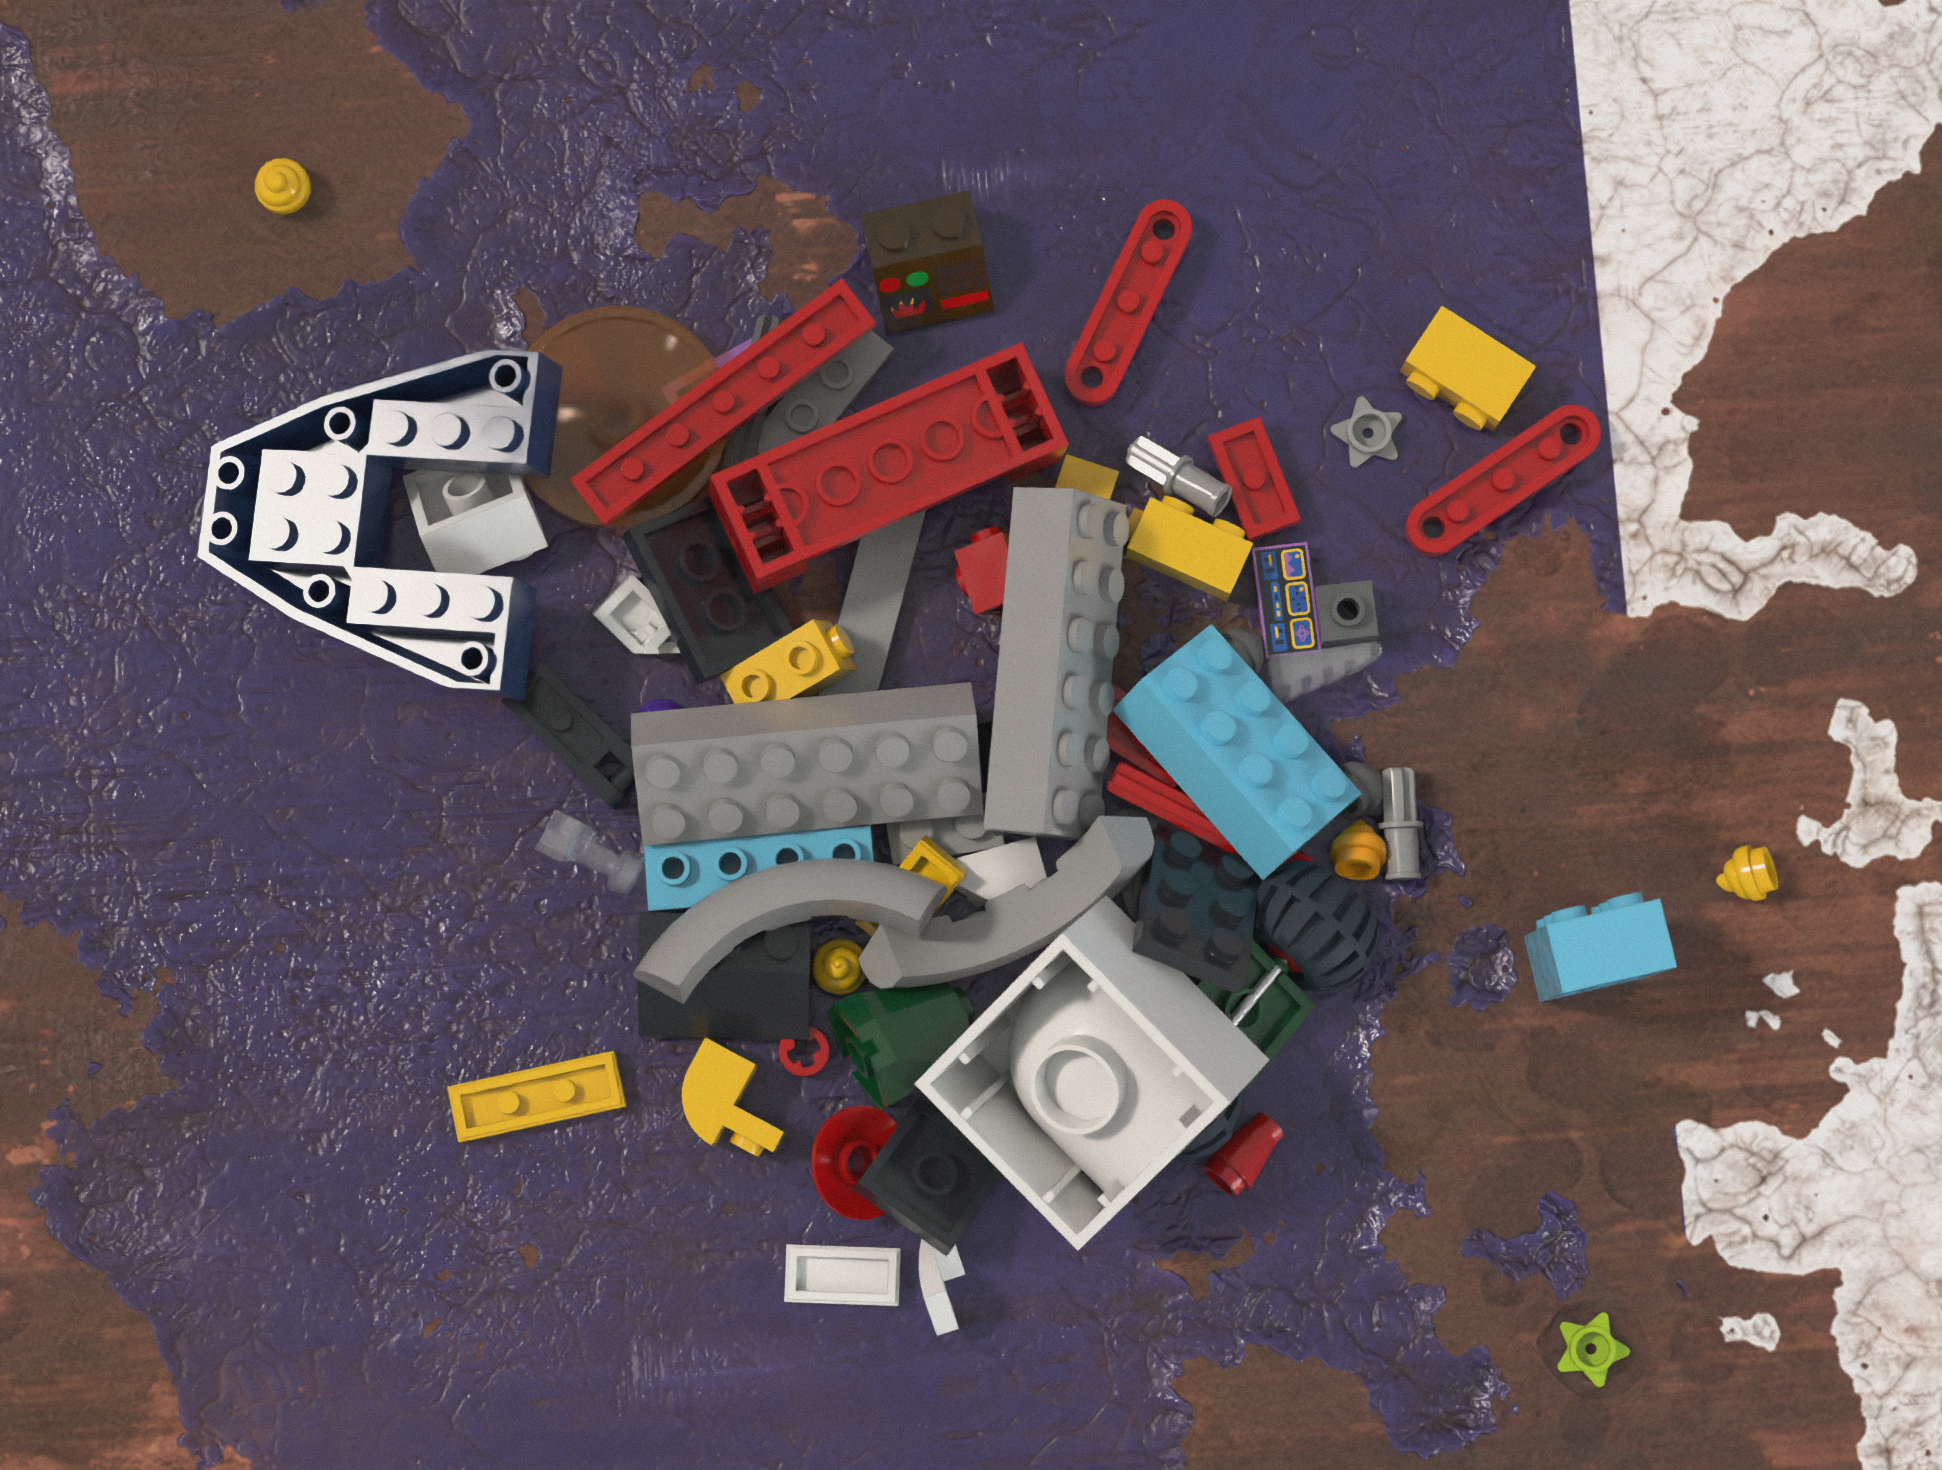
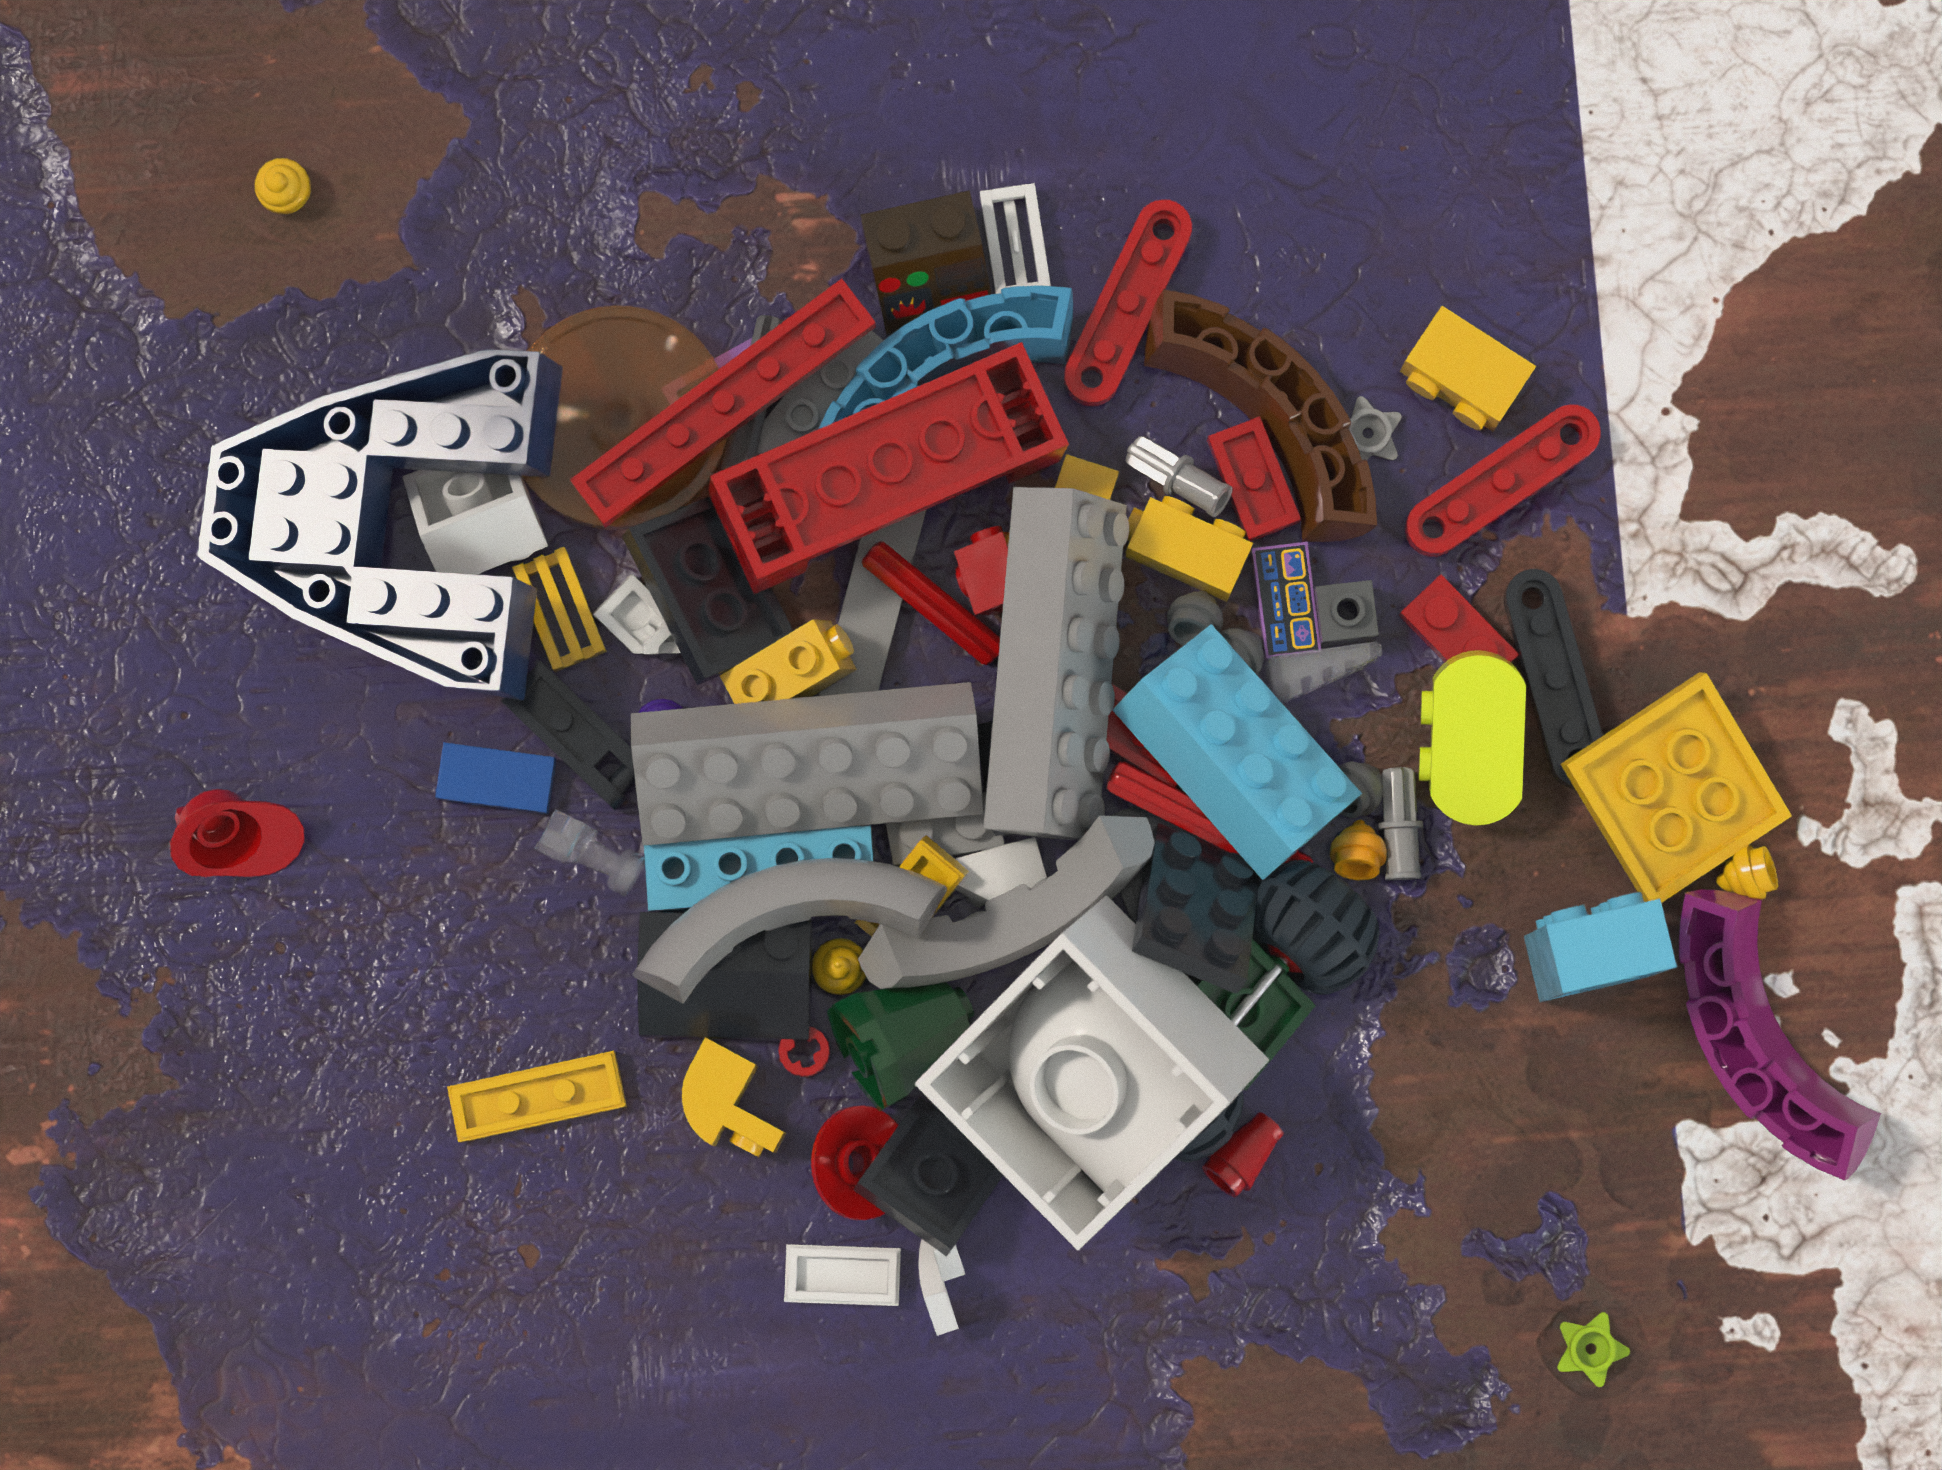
none -> red piece [170,789,304,877]
none -> blue tile [435,742,557,815]
none -> yellow tile [512,547,607,672]
none -> dark azure brick [819,285,1073,429]
none -> red axle [862,541,1000,665]
none -> white tile [980,183,1051,294]
none -> reddish brown brick [1144,289,1377,542]
none -> dark grey plate [1167,591,1224,646]
none -> red plate [1399,574,1519,663]
none -> neon yellow brick [1419,650,1526,825]
none -> black plate [1503,569,1603,789]
none -> yellow plate [1560,672,1792,903]
none -> magenta brick [1679,889,1881,1181]

